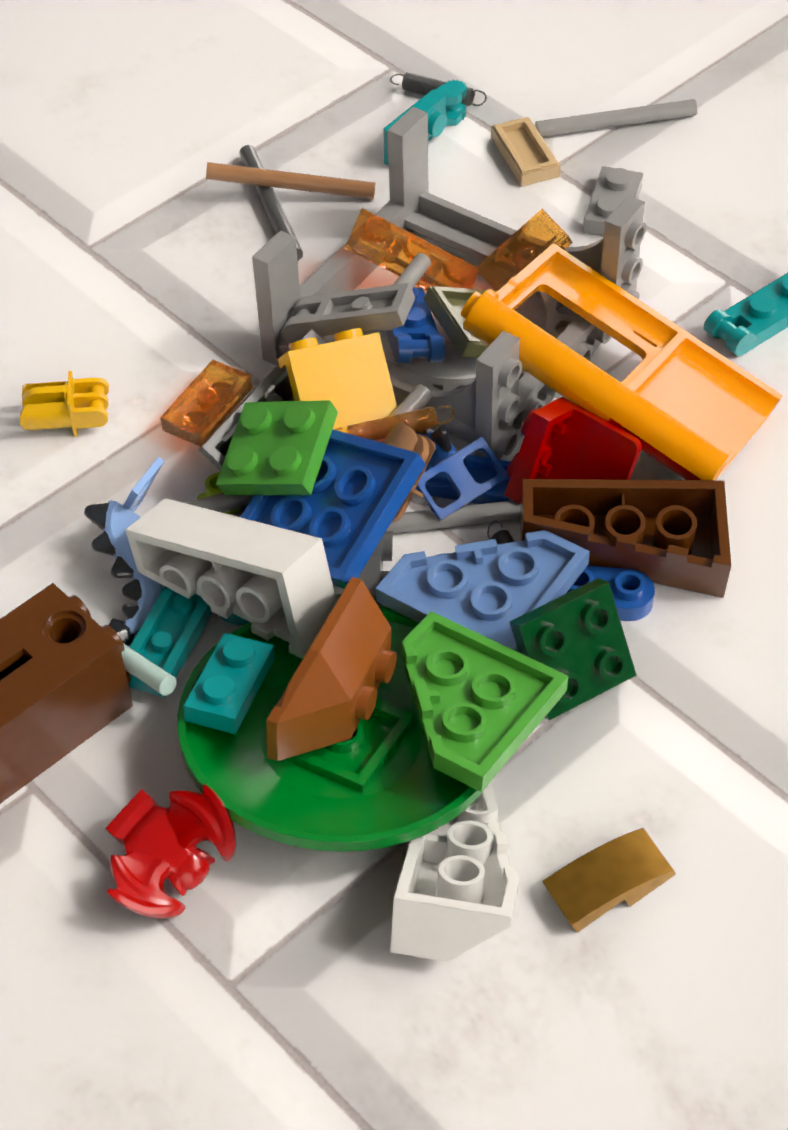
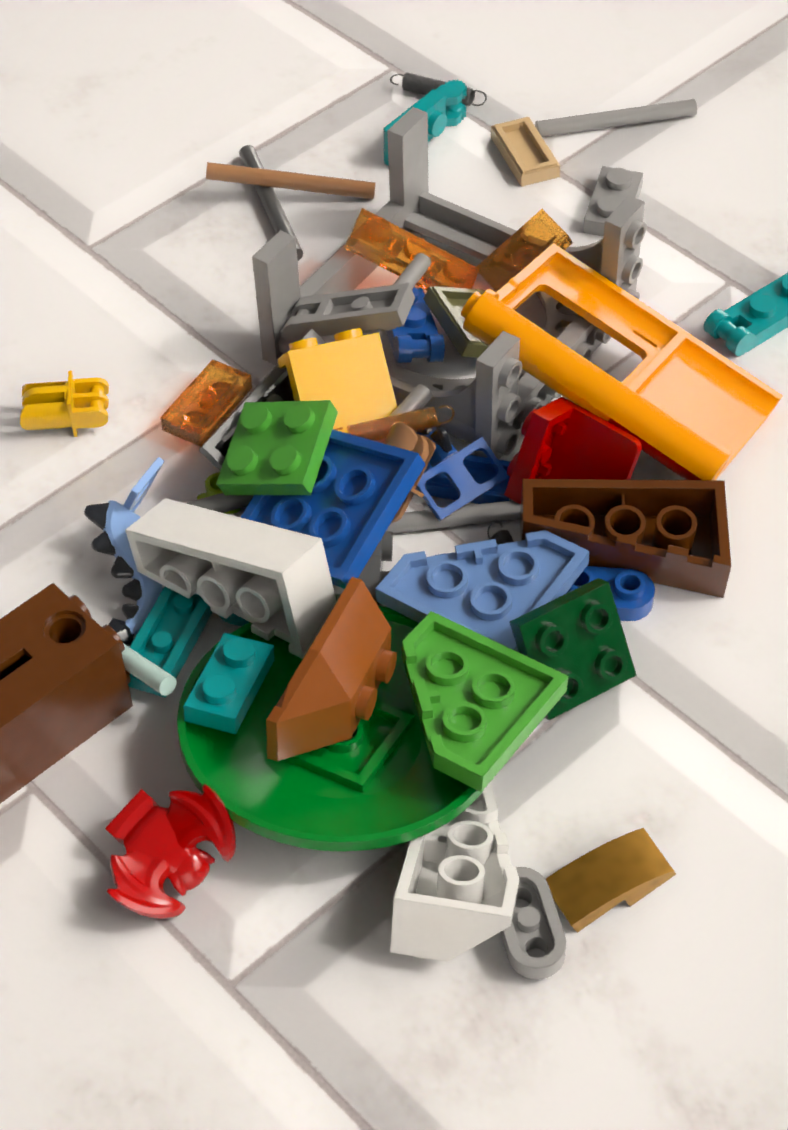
none -> light grey plate [500,867,566,979]

